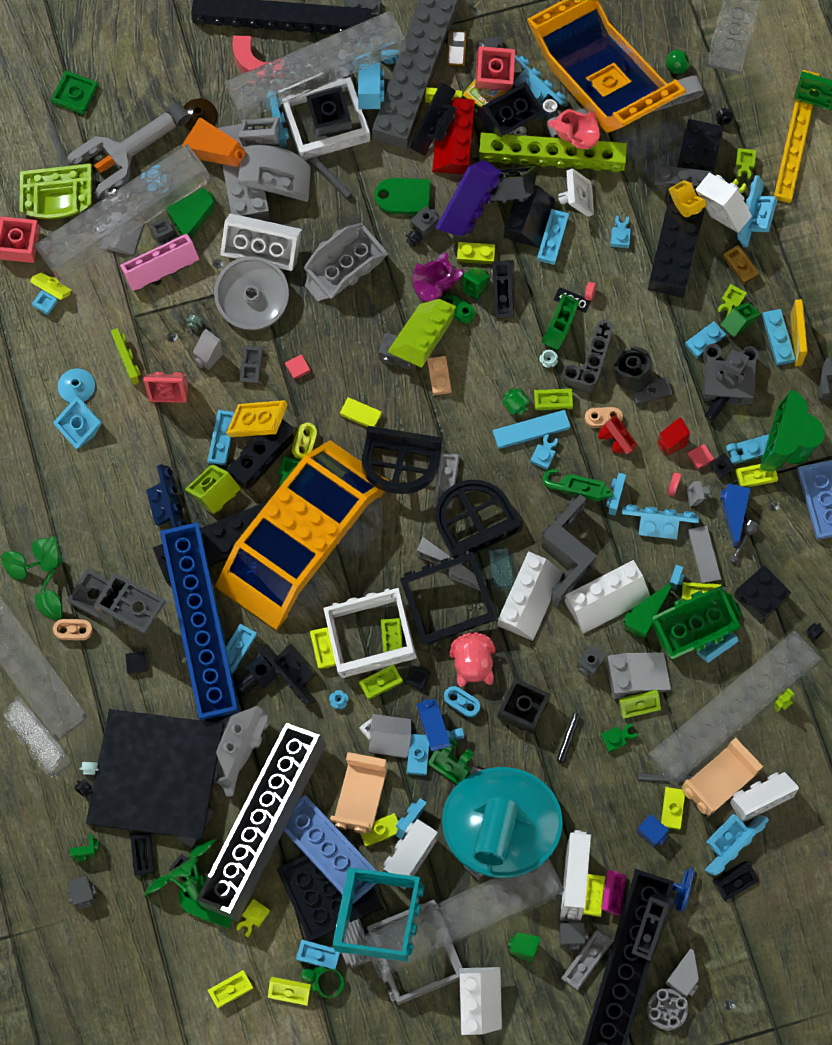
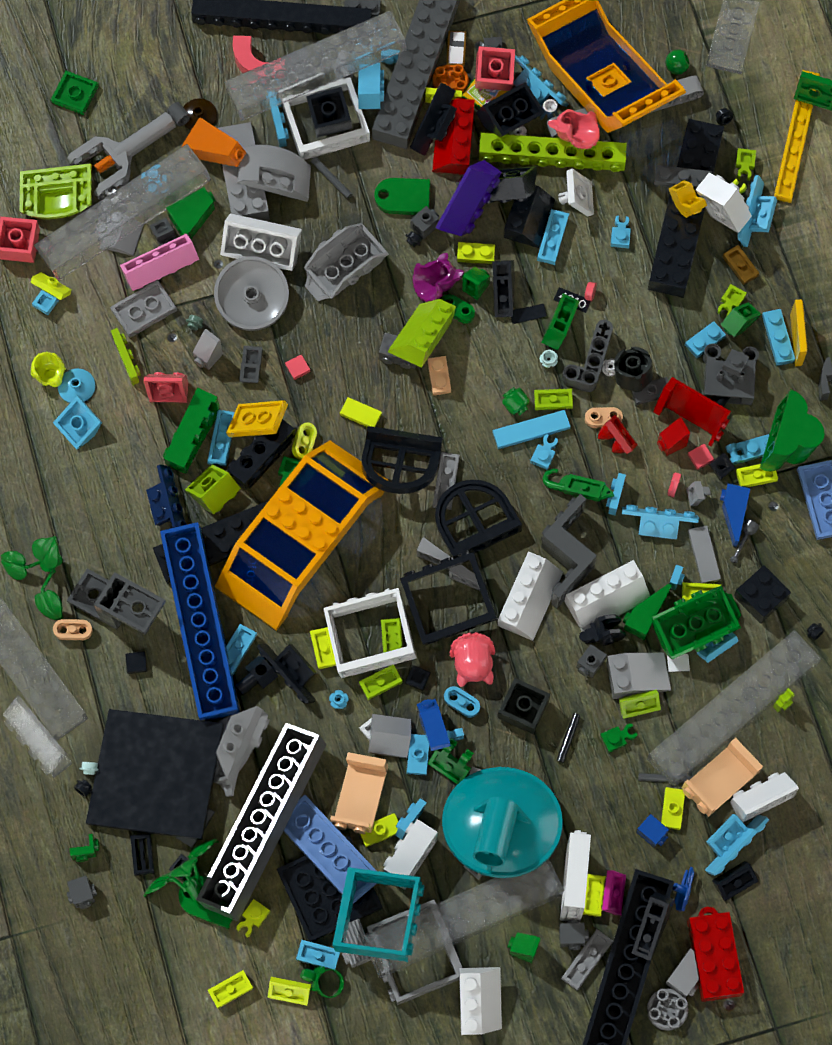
light grey tile [239,117,280,147] -> none
clear light blue tile [489,548,513,589] -> none
none -> neon yellow hair [31,352,66,387]
none -> light grey tile [110,280,177,338]
none -> green wedge [163,387,220,474]
none -> orange tile [433,64,469,93]
none -> black sticker [511,303,547,324]
none -> black hinge [579,614,626,646]
none -> white plate [602,358,617,376]
none -> red panel [653,377,731,446]
none -> white sticker [667,654,690,672]
none -> red piece [687,907,744,1002]

